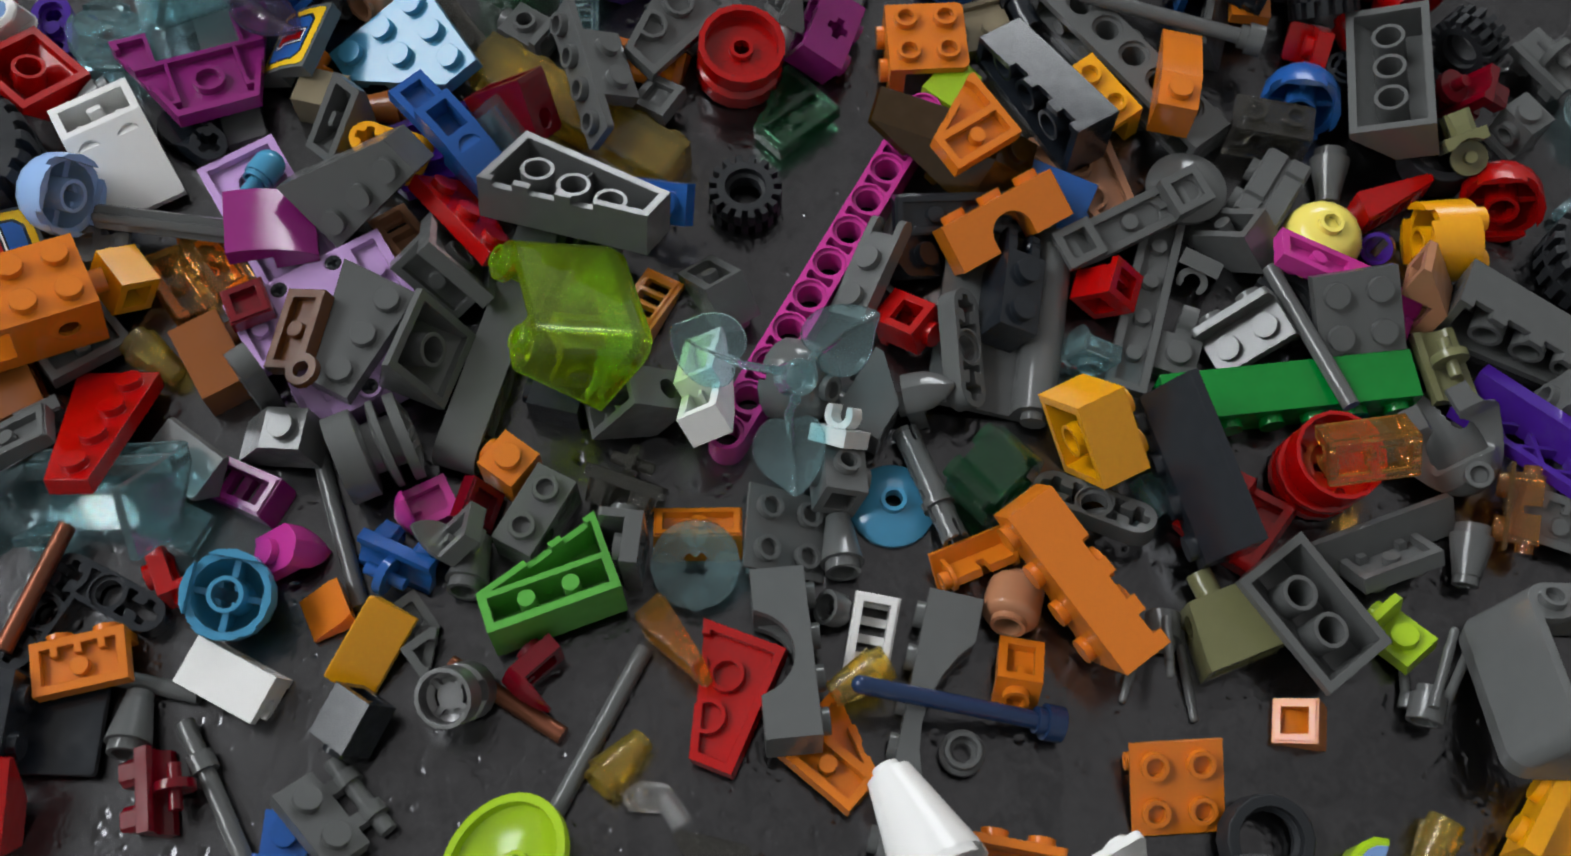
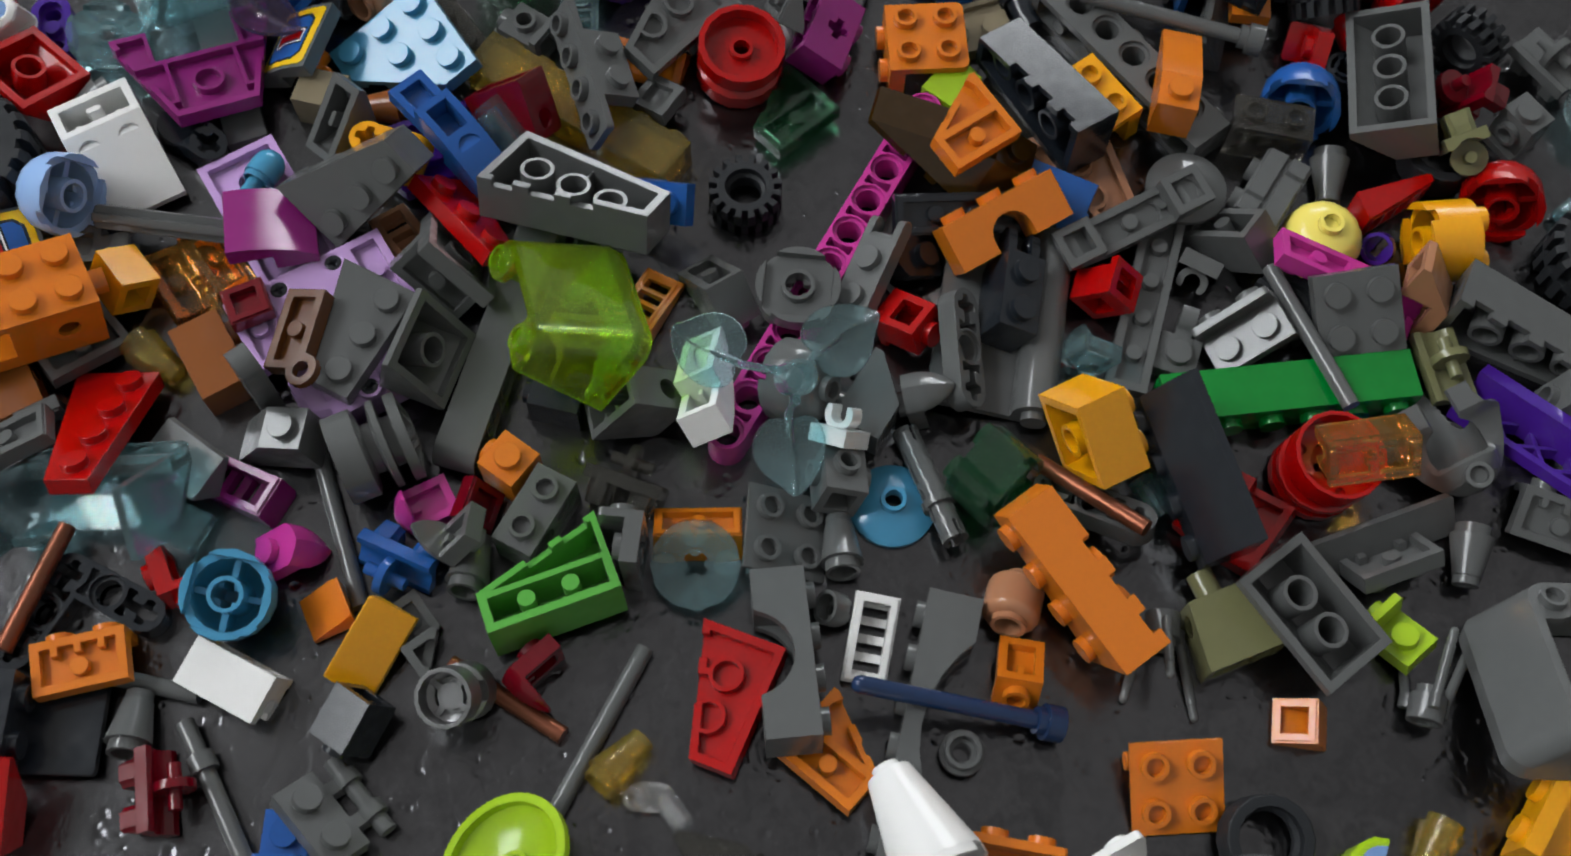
clear orange slope [635,592,713,687] -> none
clear yellow cone [826,646,898,707] -> none
orange hinge [928,525,1022,591] -> none
clear orange hinge [1492,461,1547,555] -> none
none -> dark grey plate [755,246,841,330]
none -> copper bar [1032,454,1152,537]

